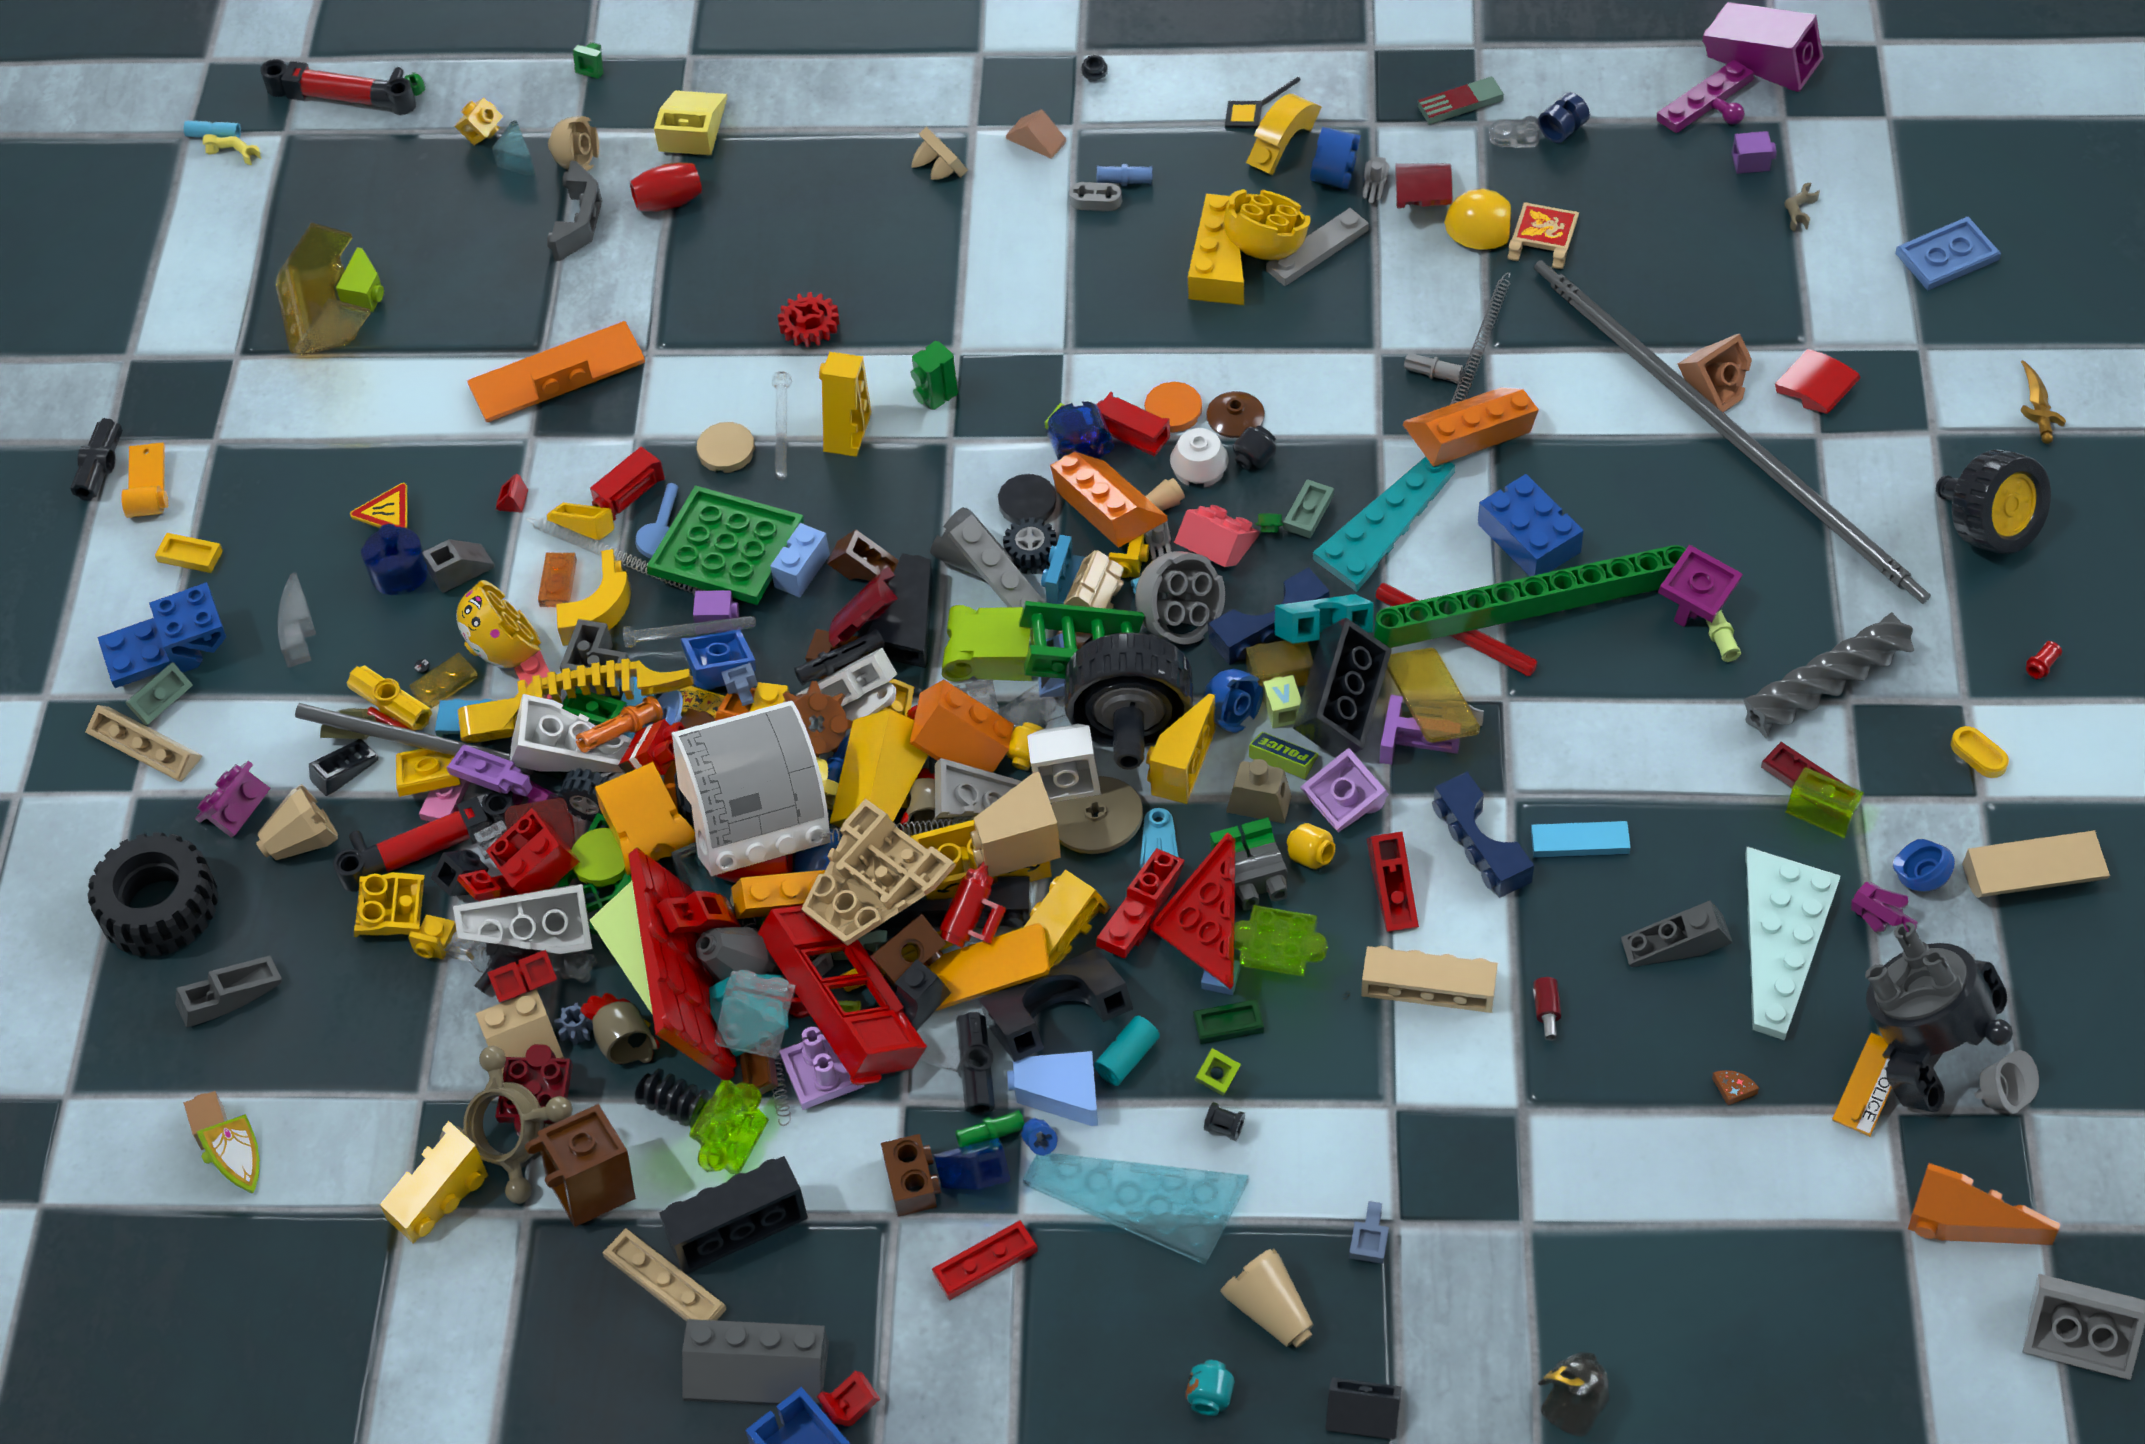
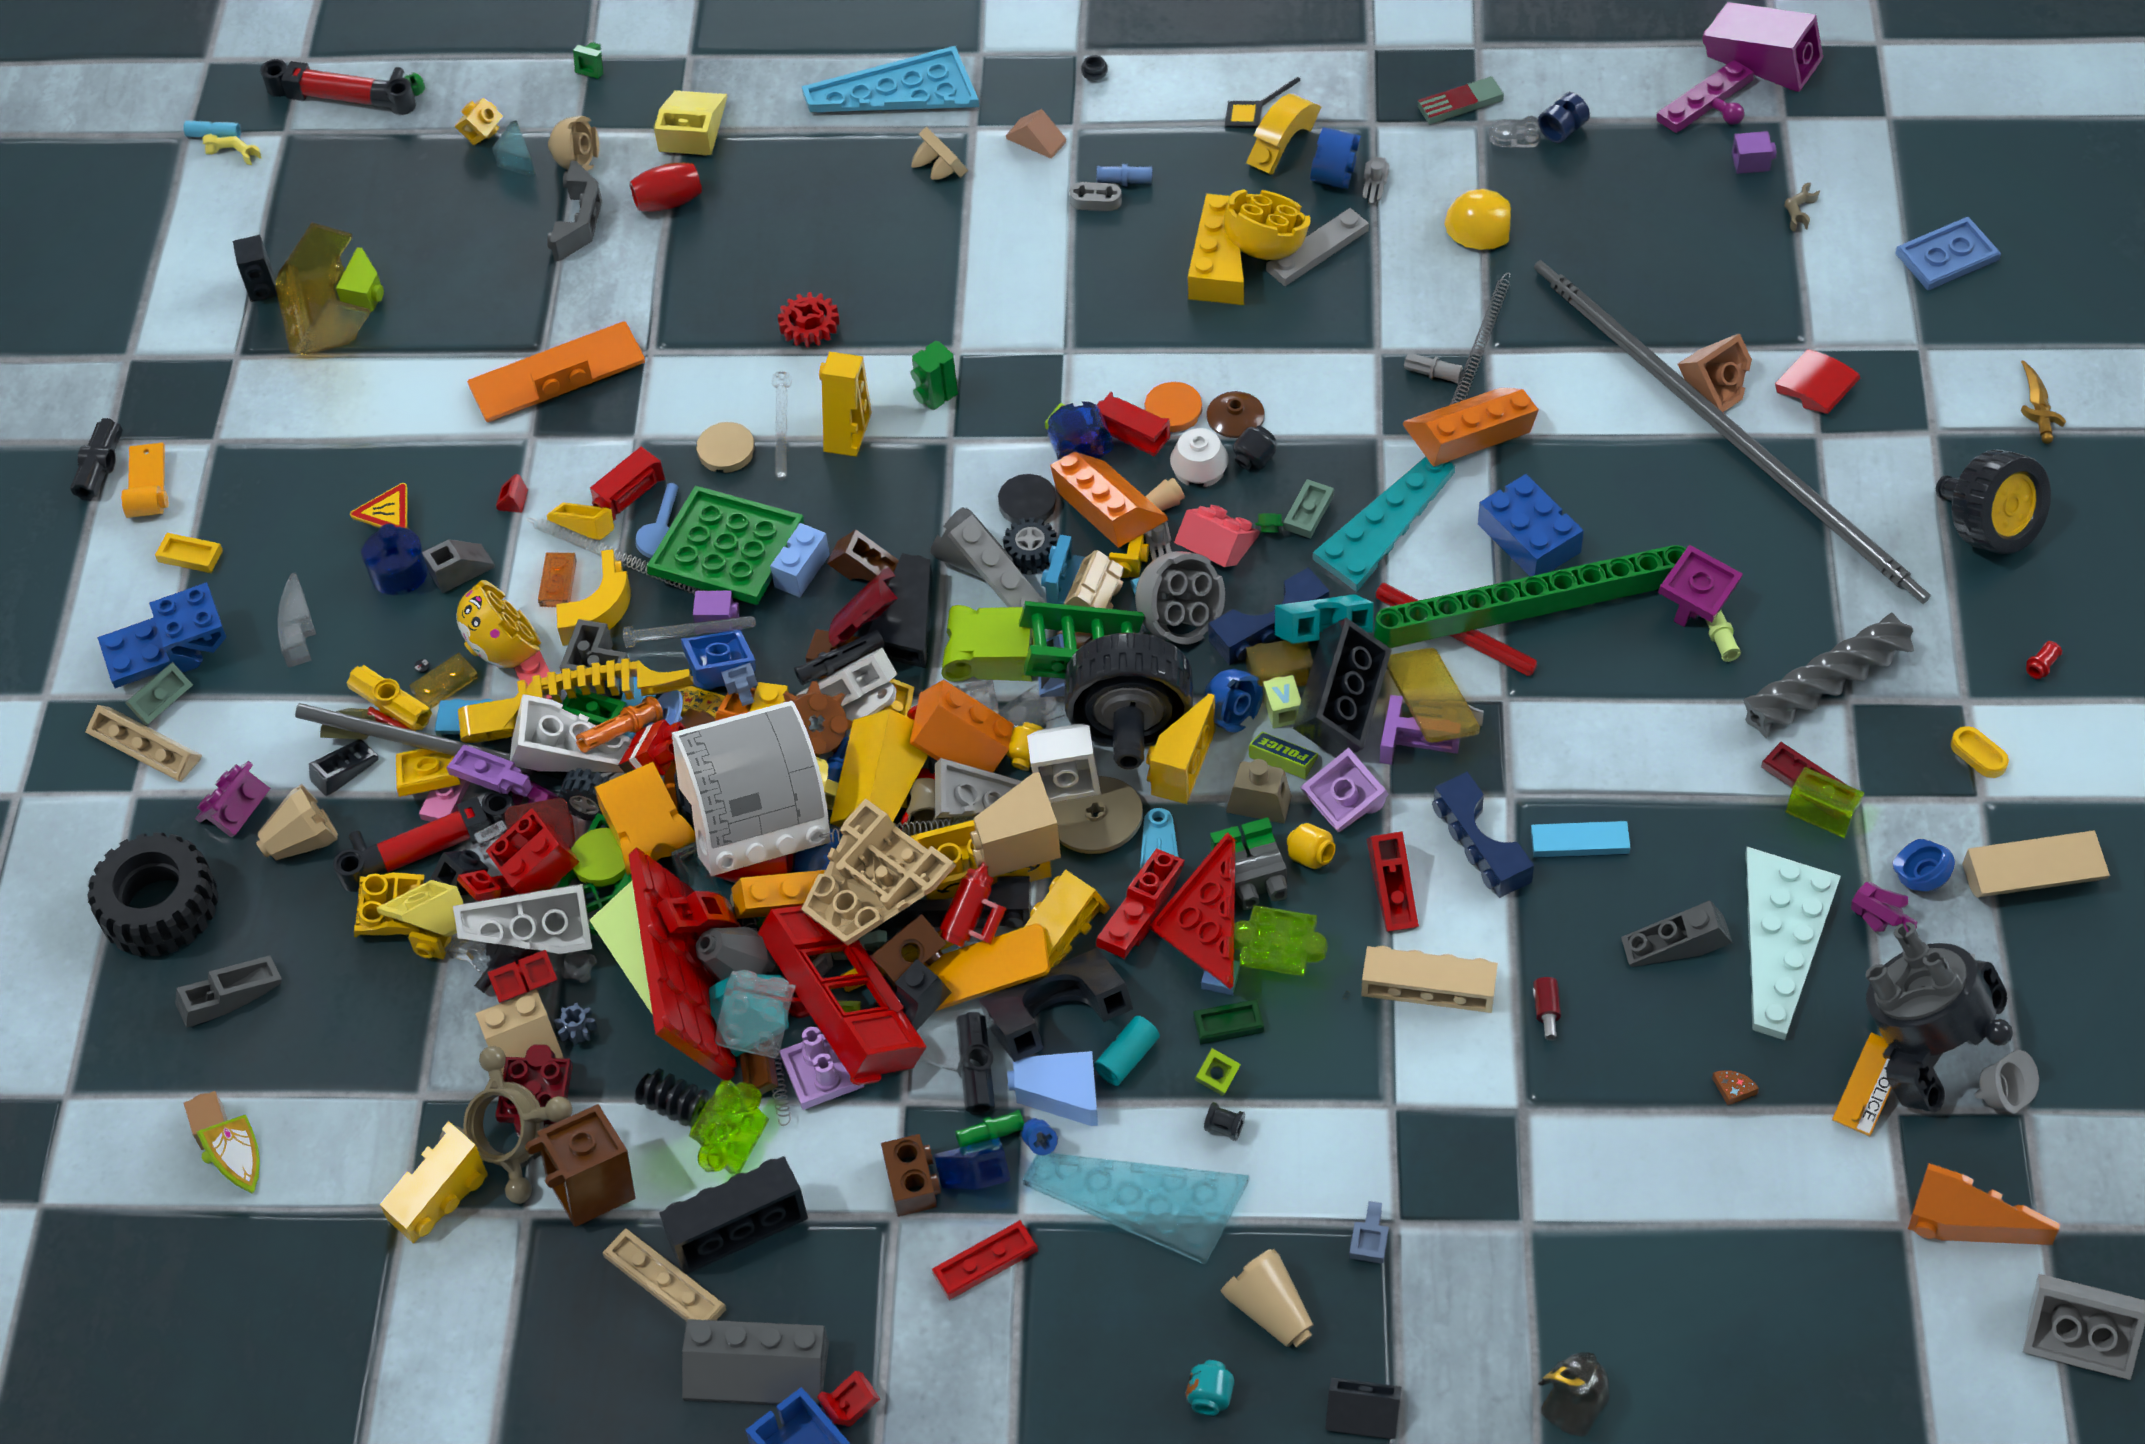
dark tan piece [580,993,660,1064] -> none
dark red slope [1395,163,1452,208] -> none
flag [1508,202,1579,269] -> none
none -> black brick [233,234,278,302]
none -> light yellow slope [377,880,464,936]
none -> medium azure wing [801,46,979,112]

